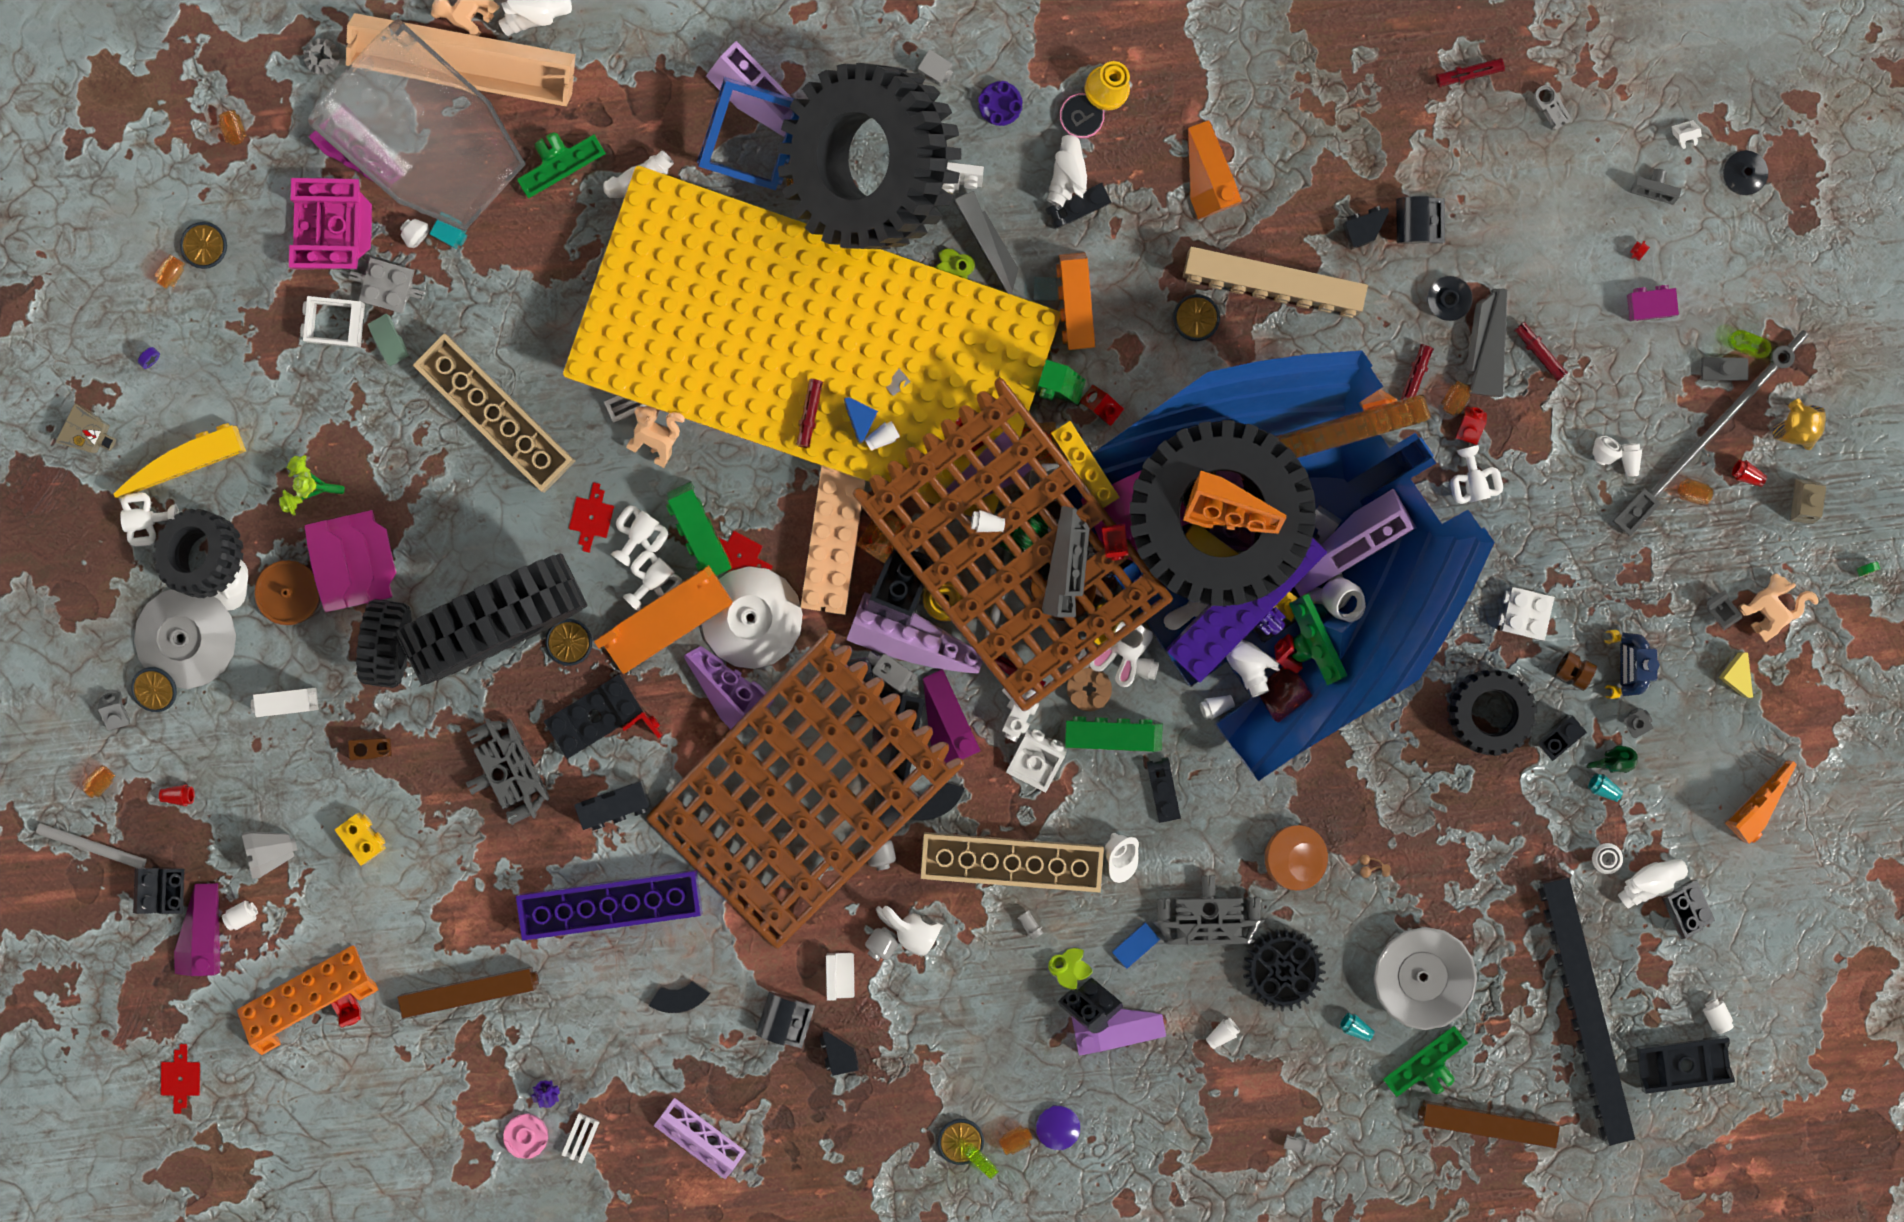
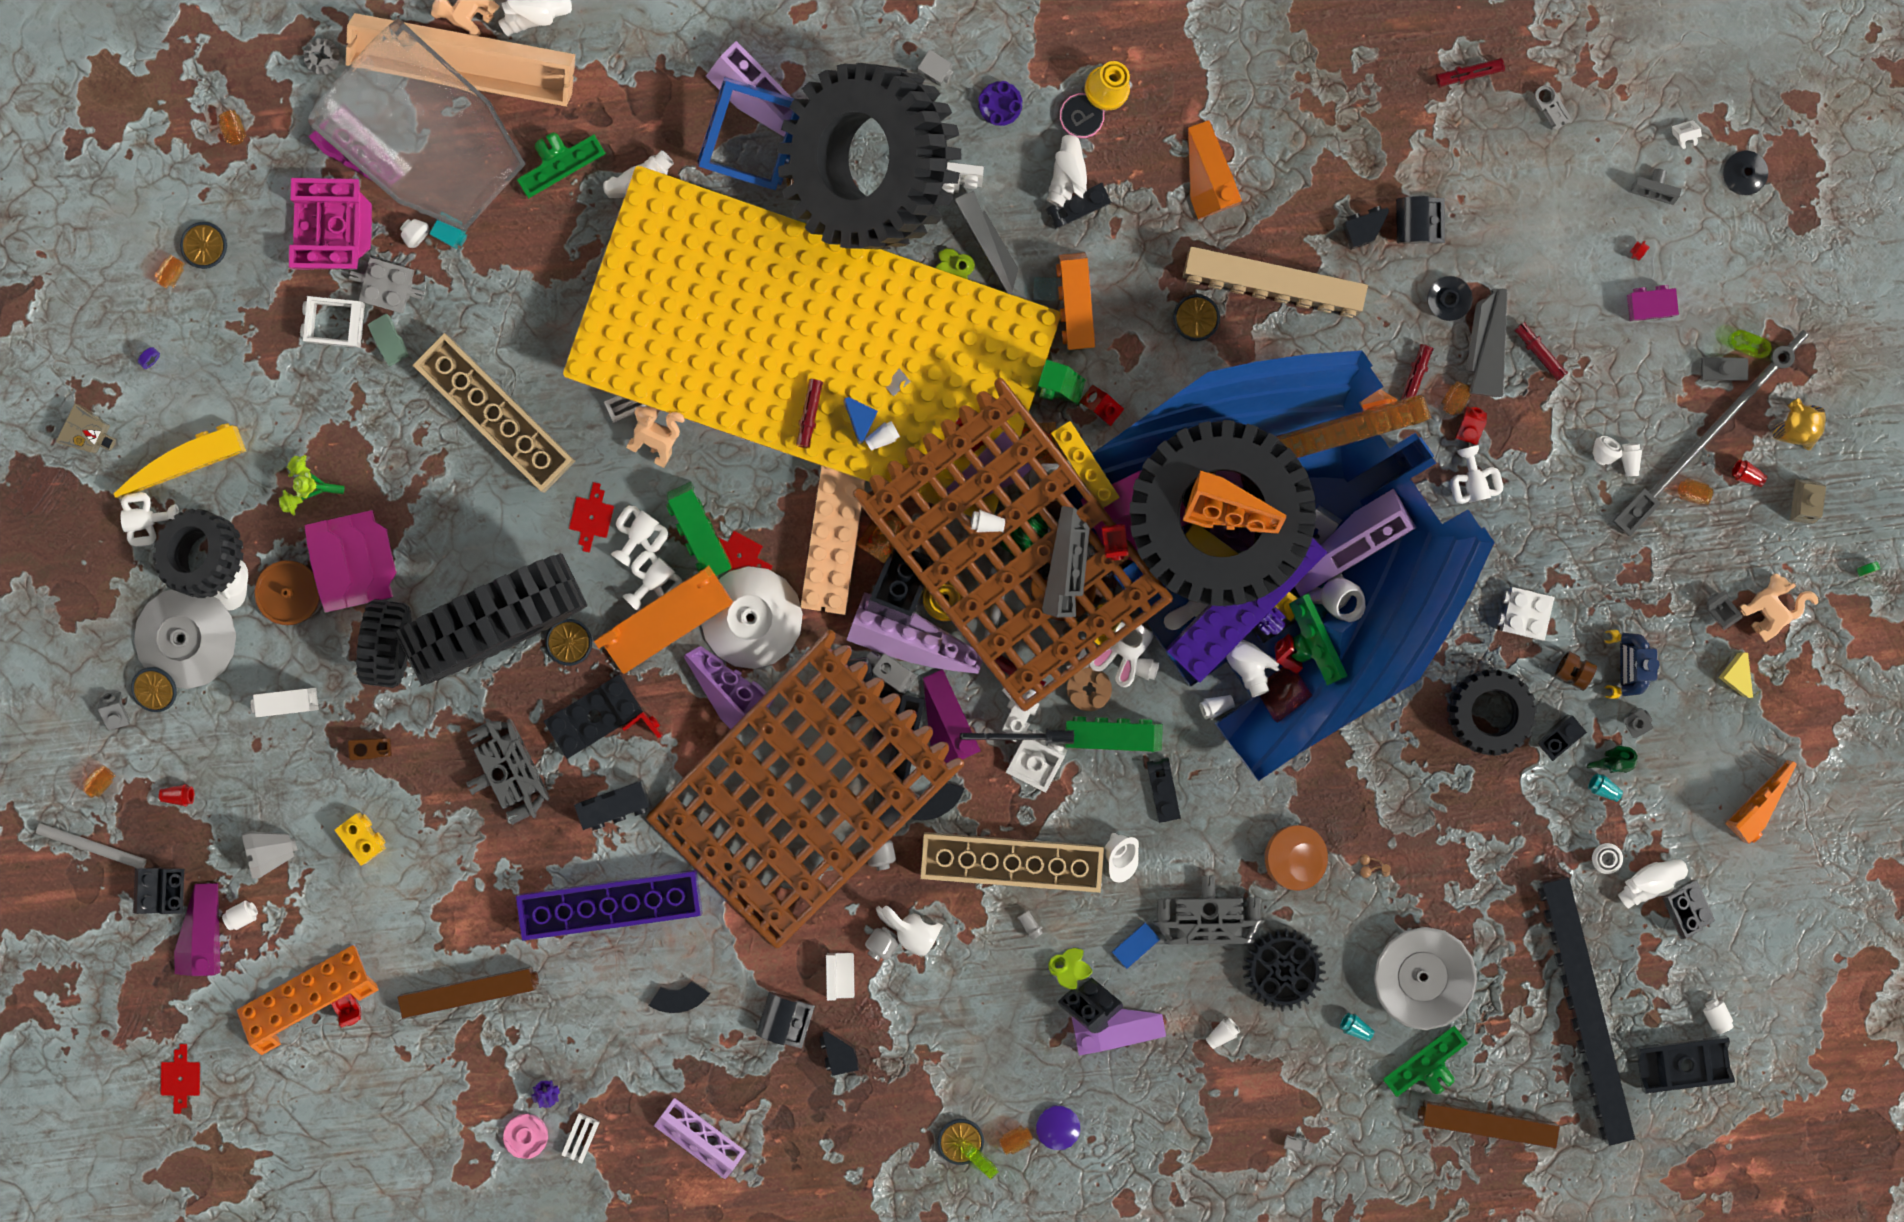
none -> black piece [960,728,1074,746]

